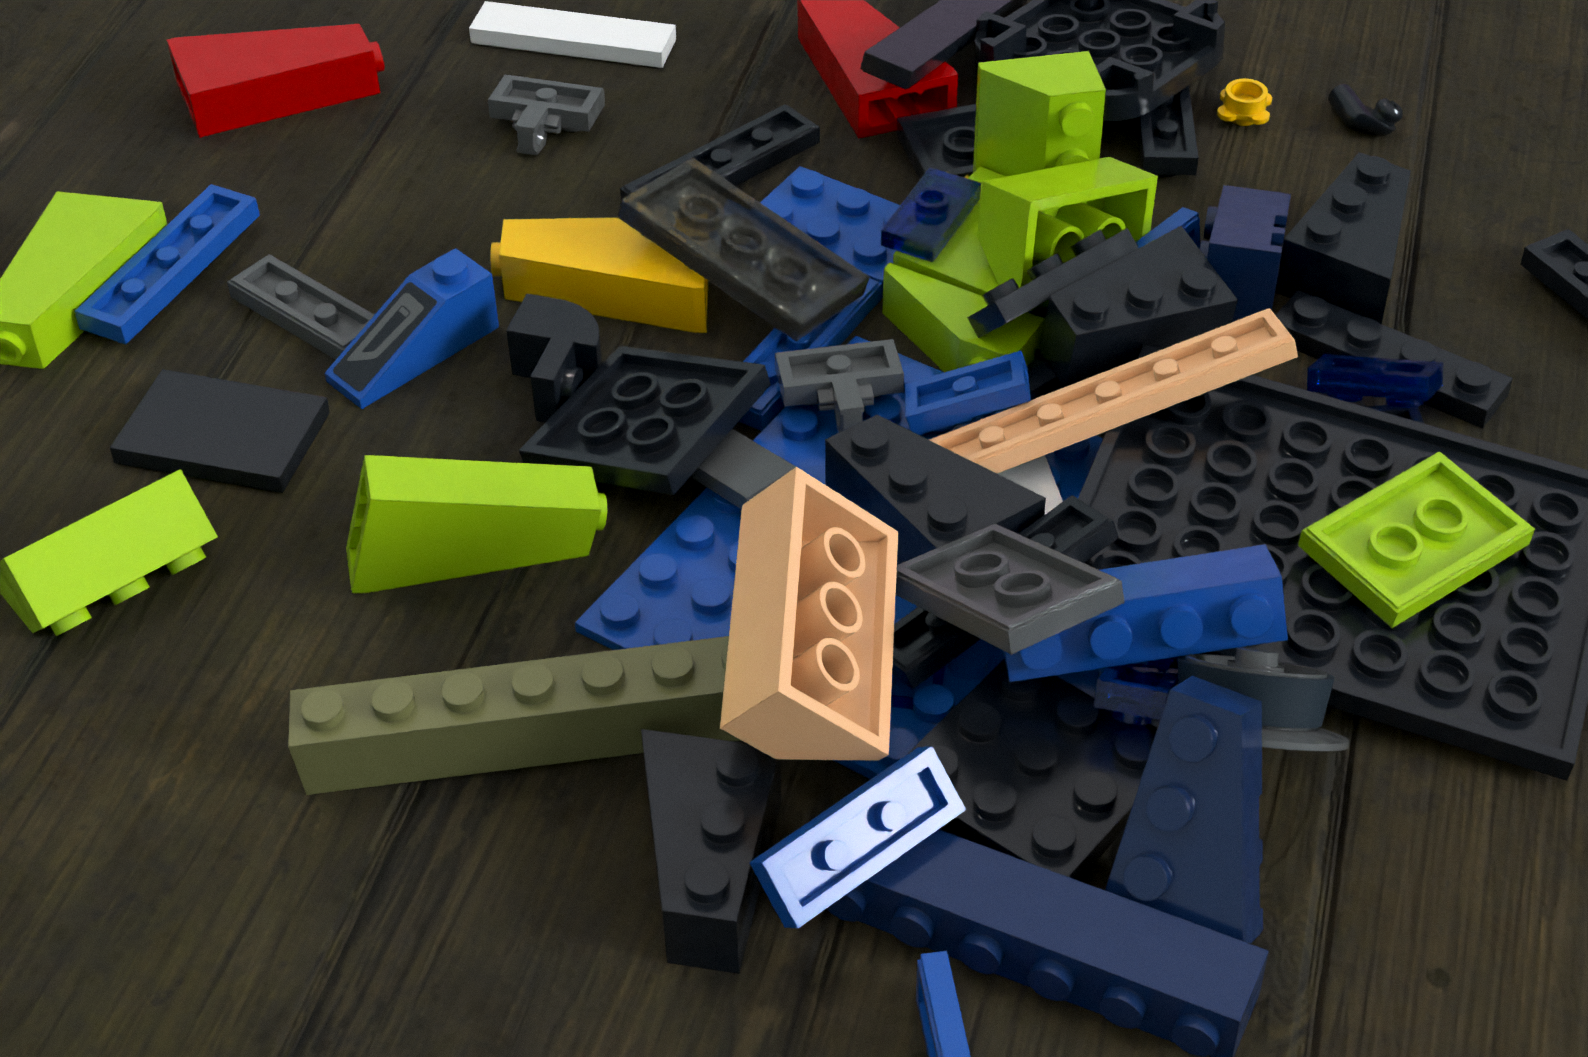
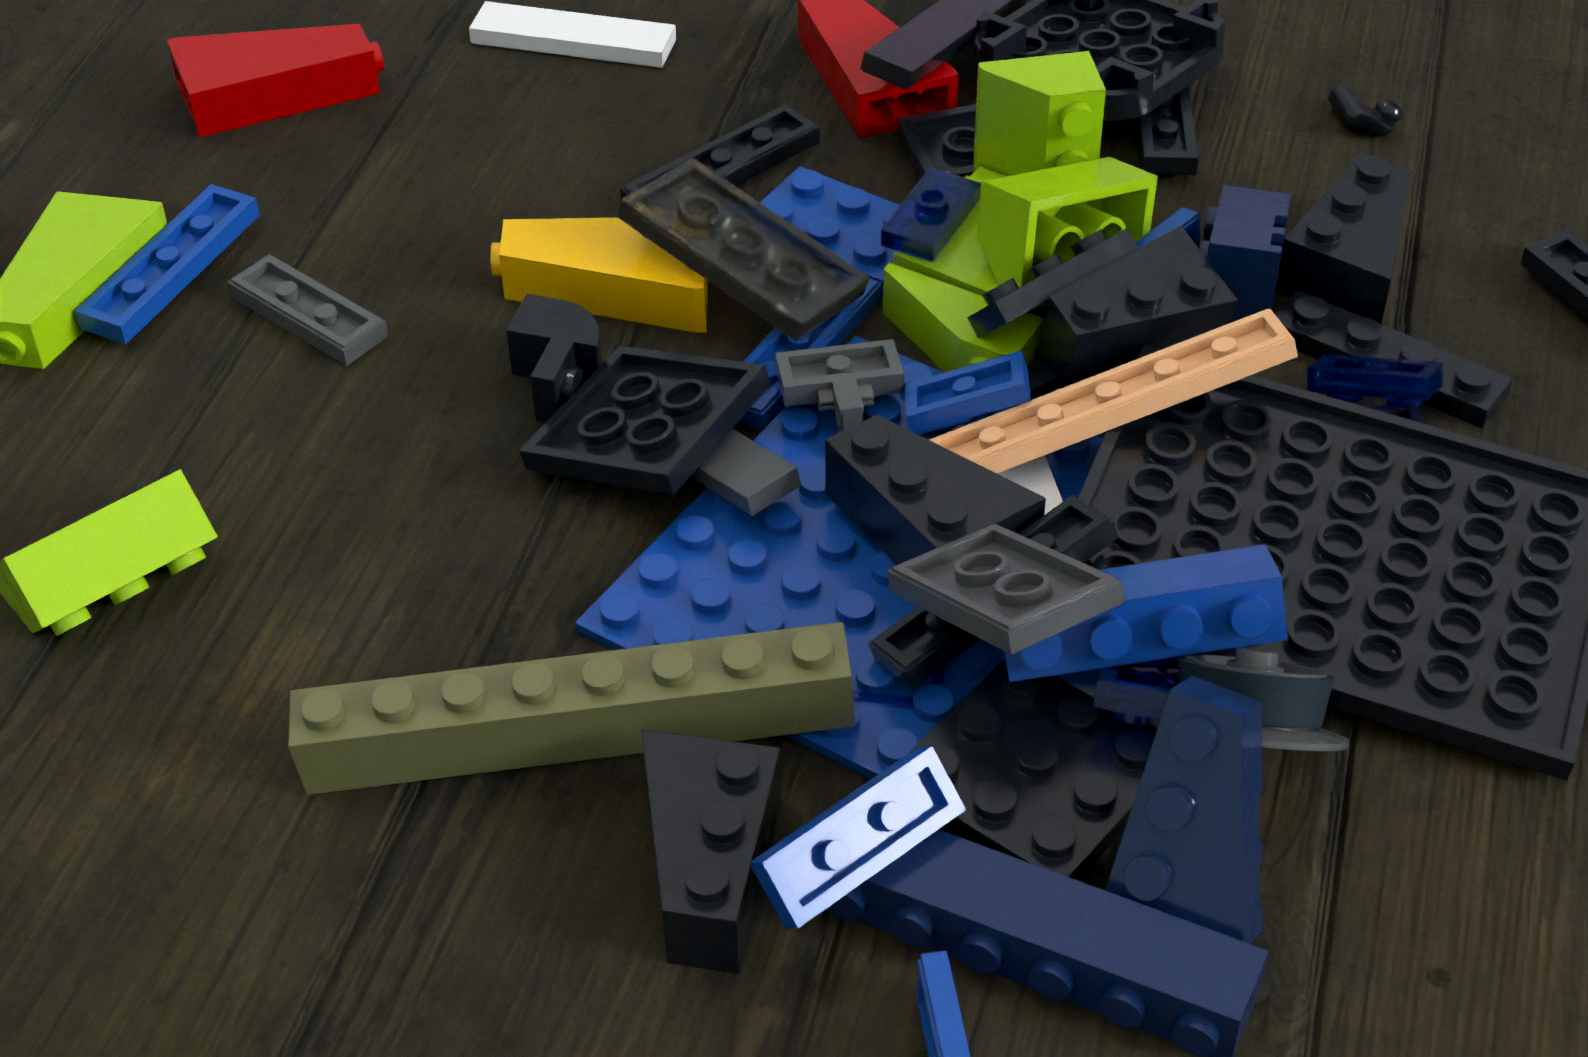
black tile [110,369,330,493] -> none
blue slope [325,248,499,409] -> none
lime slope [346,455,607,593] -> none
dark grey hinge [488,74,605,155] -> none
light nougat slope [720,467,898,761] -> none
yellow plate [1217,78,1272,126] -> none
lime tile [1298,451,1535,628] -> none

